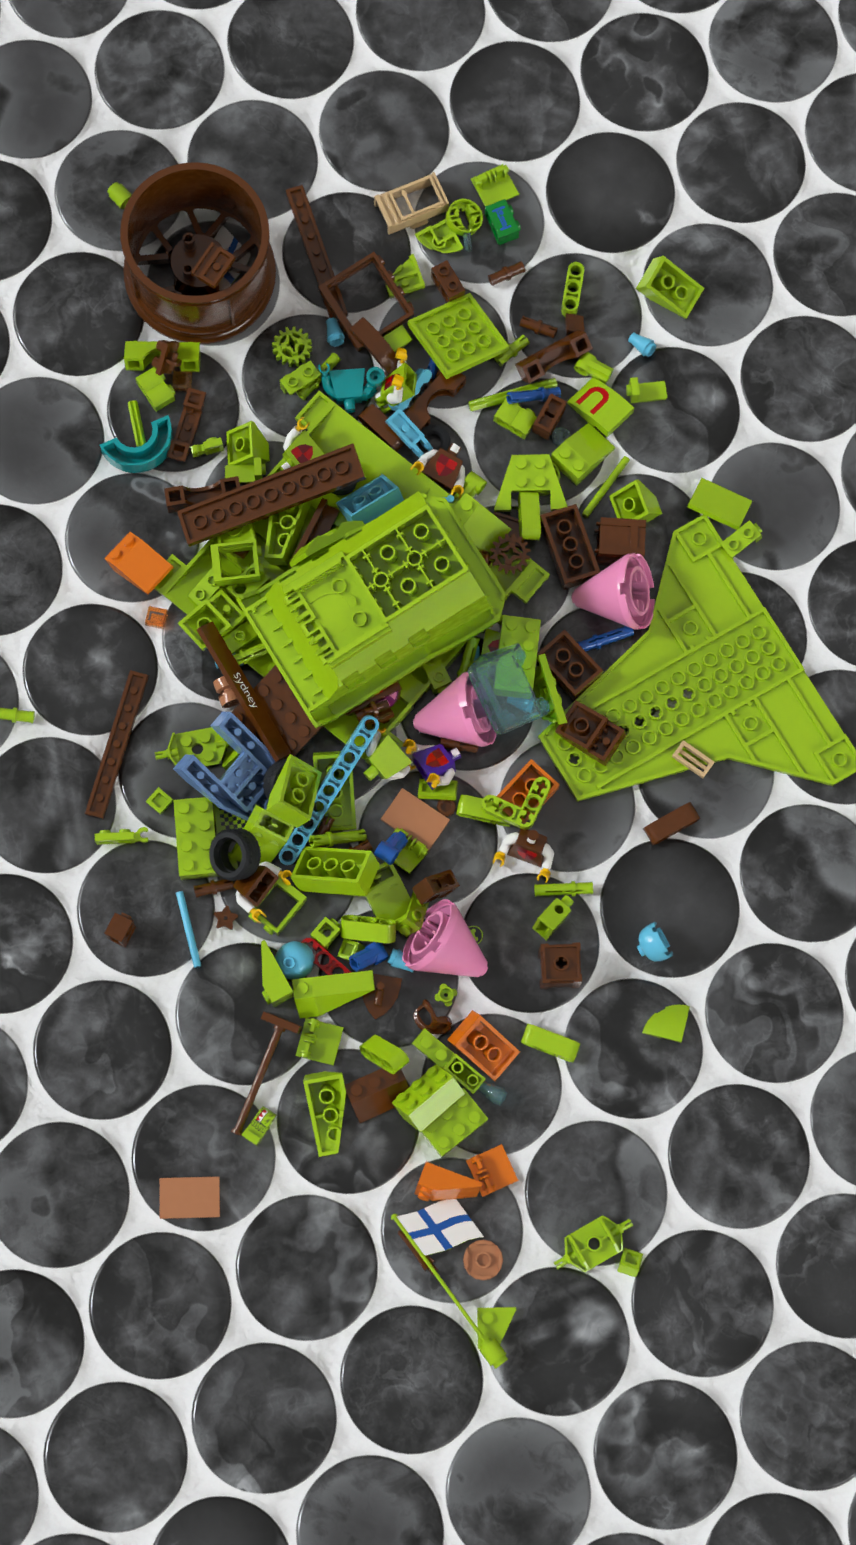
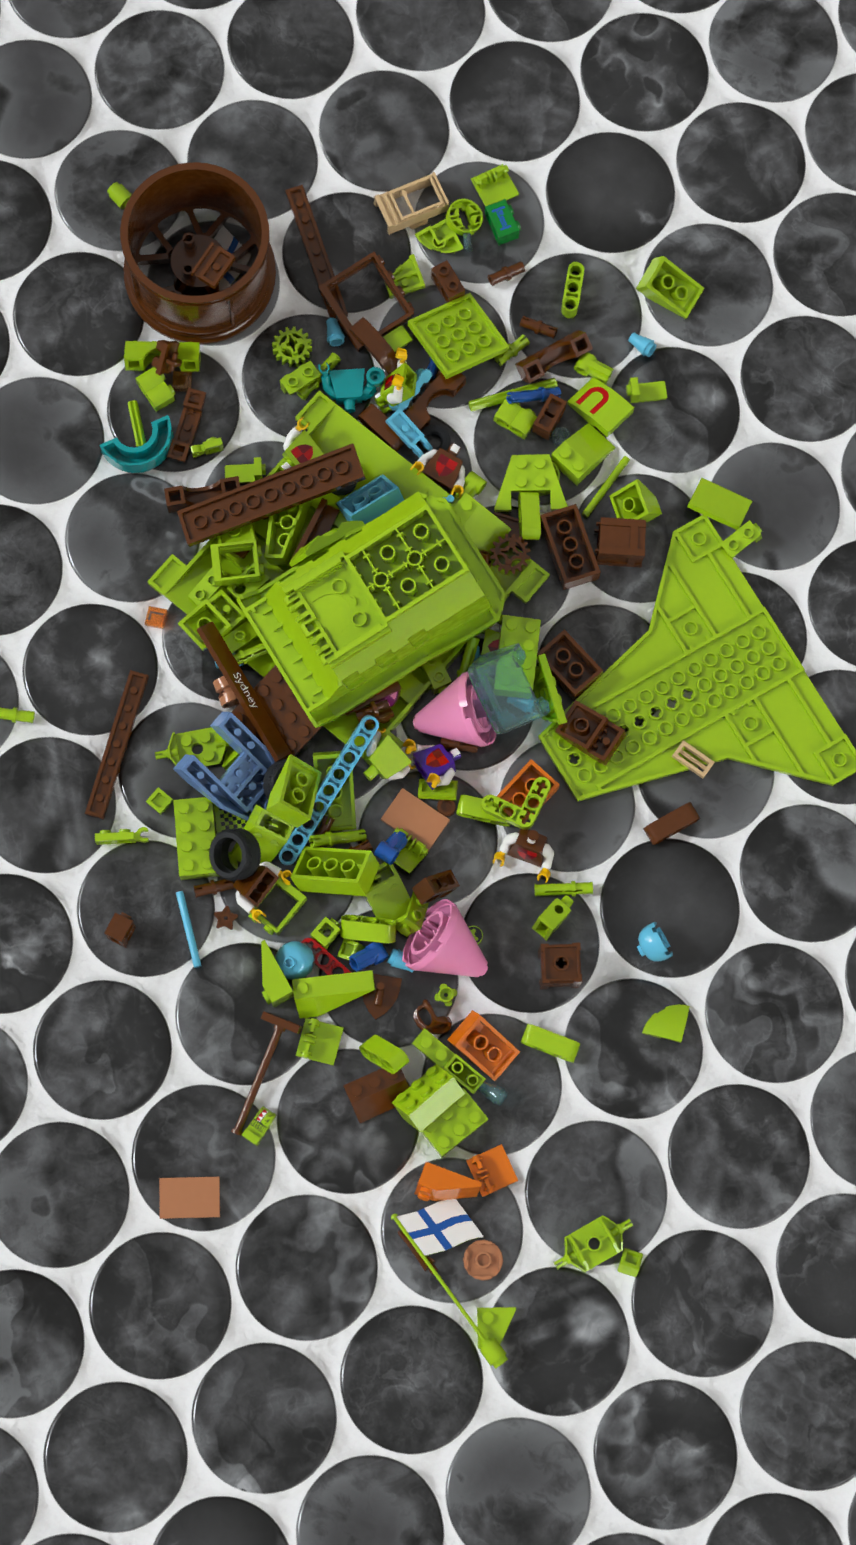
orange slope [104,532,174,594] -> none
lime slope [226,421,270,465] -> none
lime wedge [303,1071,346,1157] -> none
reddish brown slope [565,313,585,335] -> none
bright pink cone [572,553,655,630] -> none
blue pin [577,626,634,652] -> none

